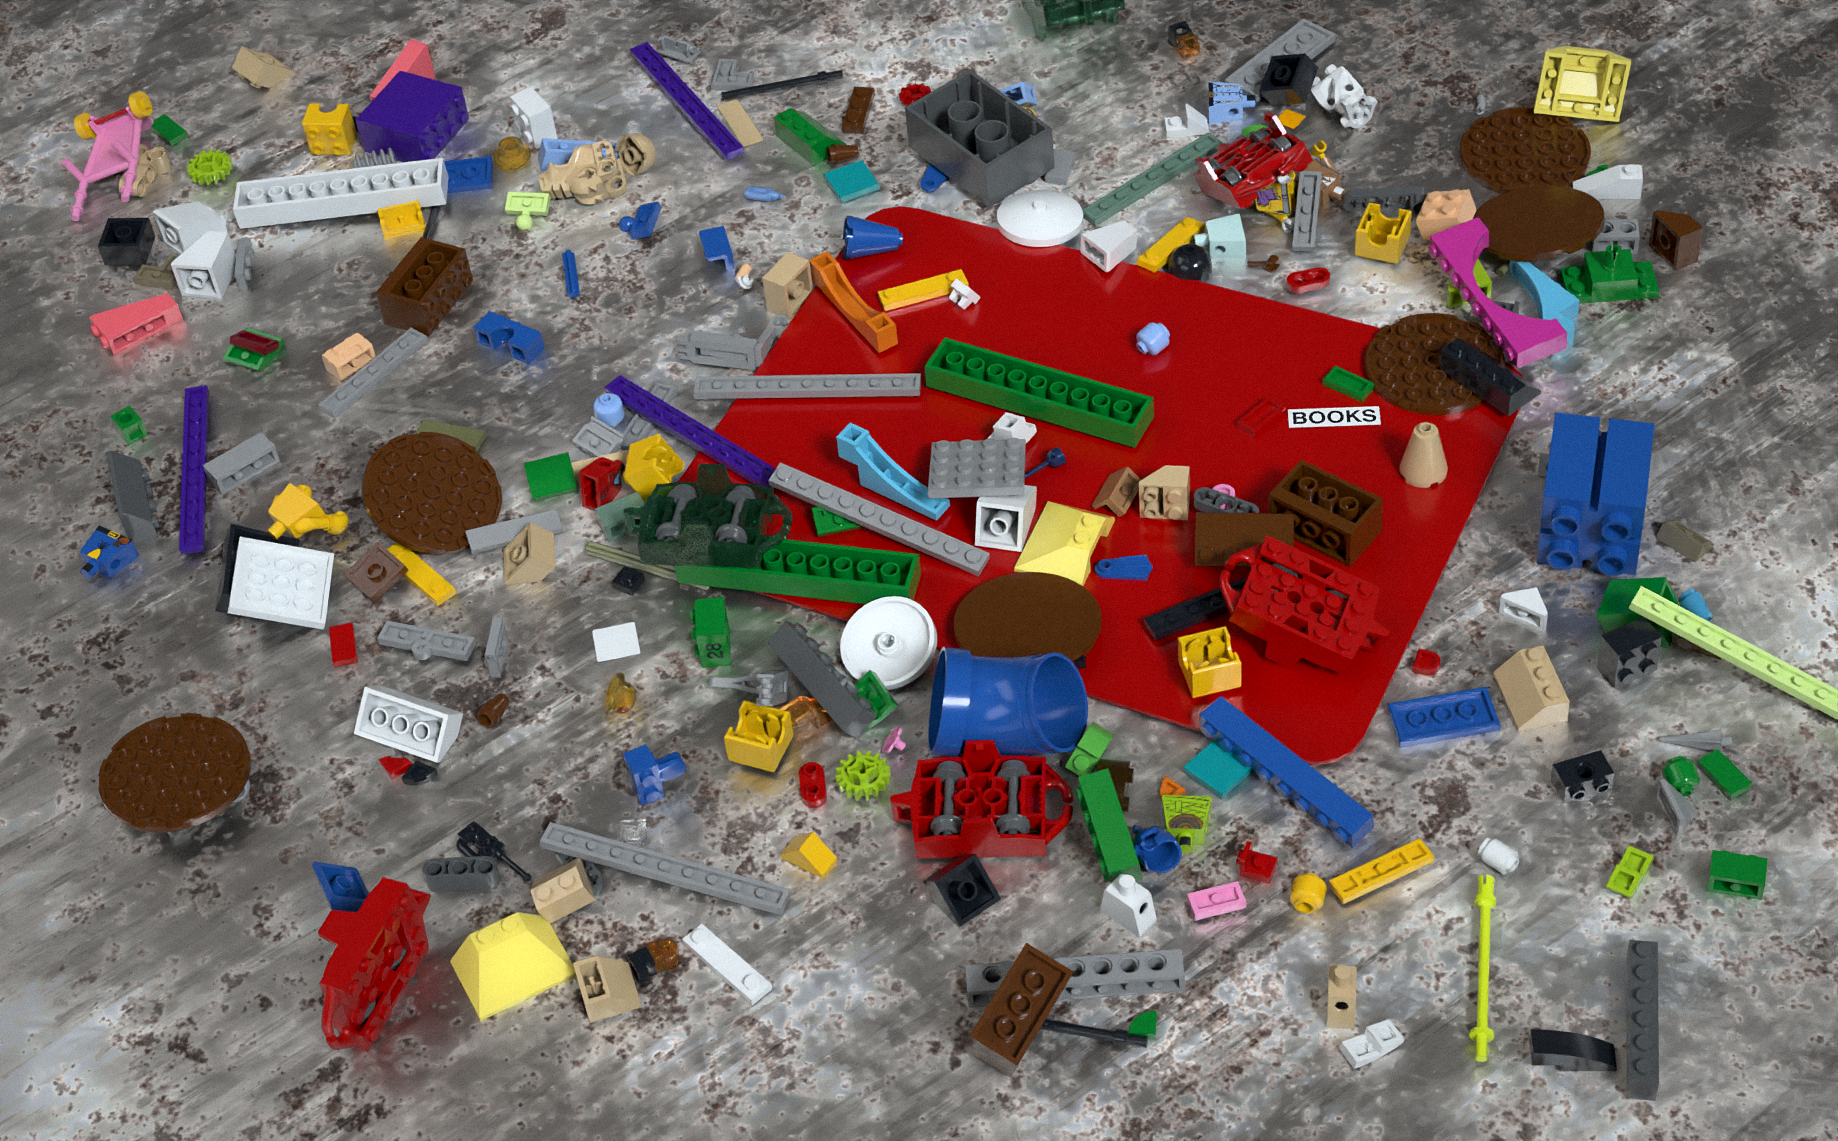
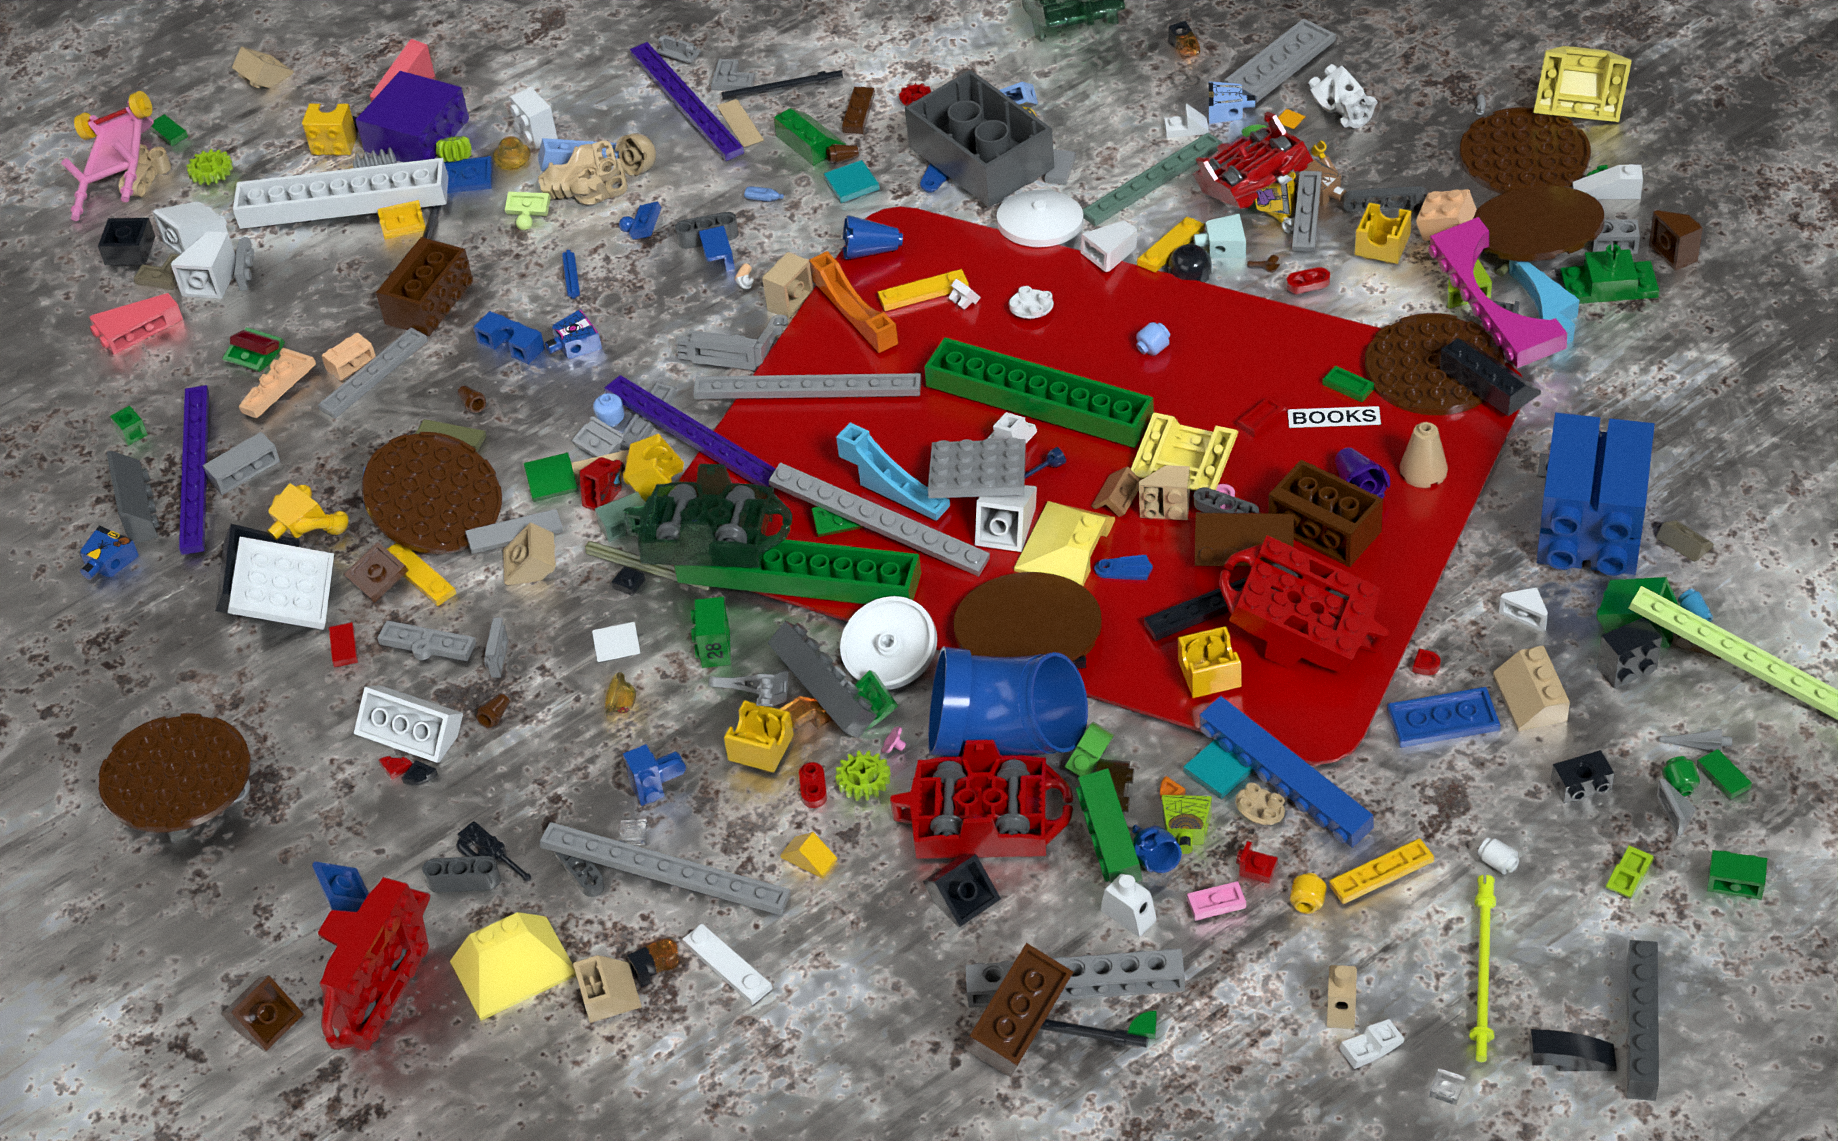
tan slope [530,858,596,924] -> none
black brick [1259,53,1319,105] -> none
none -> reddish brown slope [221,975,304,1052]
none -> light nougat wing [239,348,316,418]
none -> lime gear [436,136,472,162]
none -> reddish brown cone [458,386,486,413]
none -> blue torso [545,309,602,359]
none -> dark grey beam [675,212,739,249]
none -> white dish [1009,286,1053,319]
none -> light yellow slope [1131,412,1238,491]
none -> tan dish [1235,783,1285,825]
none -> dark purple cone [1335,448,1390,498]
none -> clear plate [1429,1068,1466,1105]

